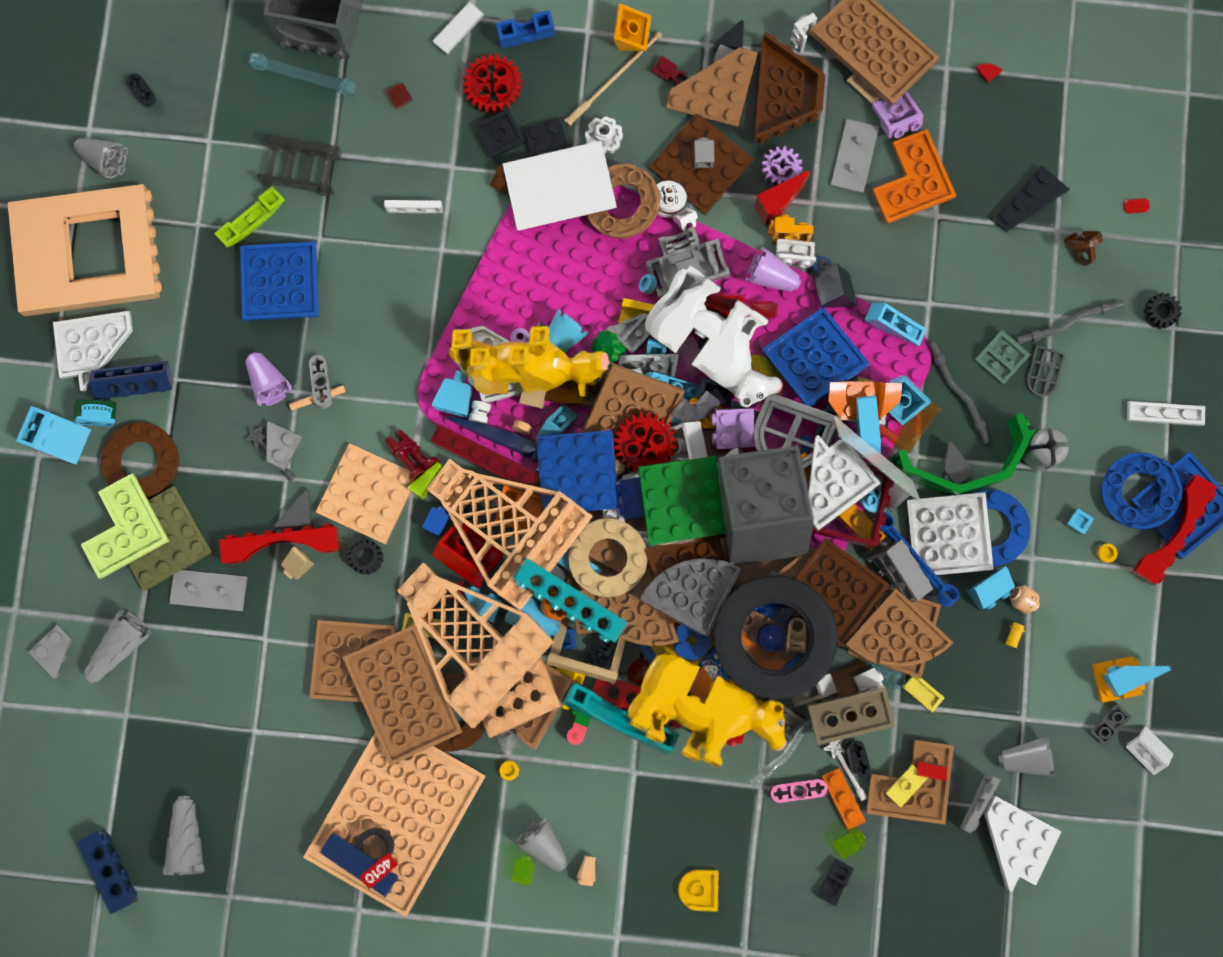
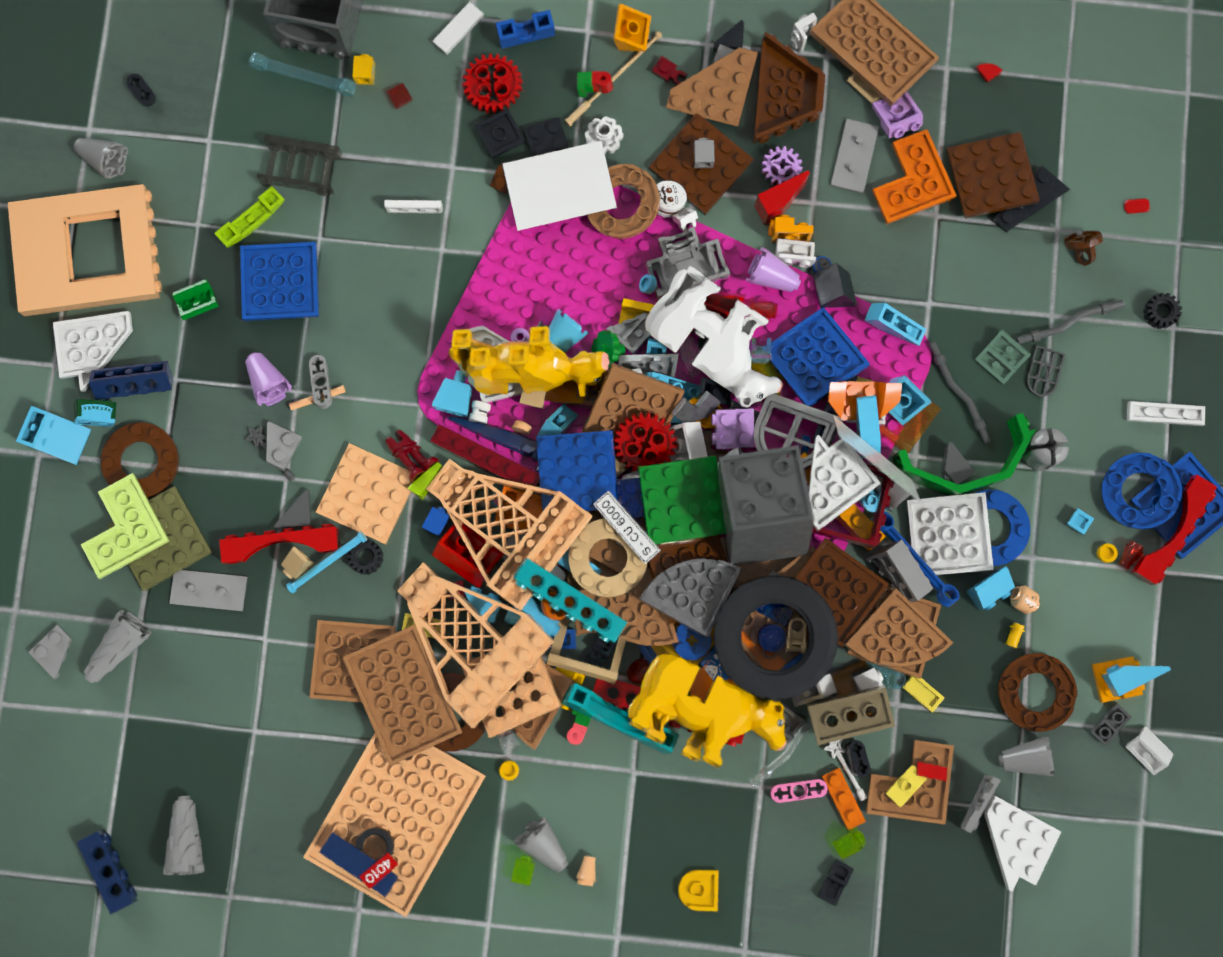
none -> green bracket [172,279,219,321]
none -> medium azure bar [286,531,367,593]
none -> yellow brick [353,54,375,85]
none -> leg [577,71,613,98]
none -> white tile [594,491,661,564]
none -> clear light blue window [750,337,771,364]
none -> reddish brown plate [947,132,1040,219]
none -> reddish brown plate [998,653,1077,732]
none -> clear red cone [1119,540,1144,570]

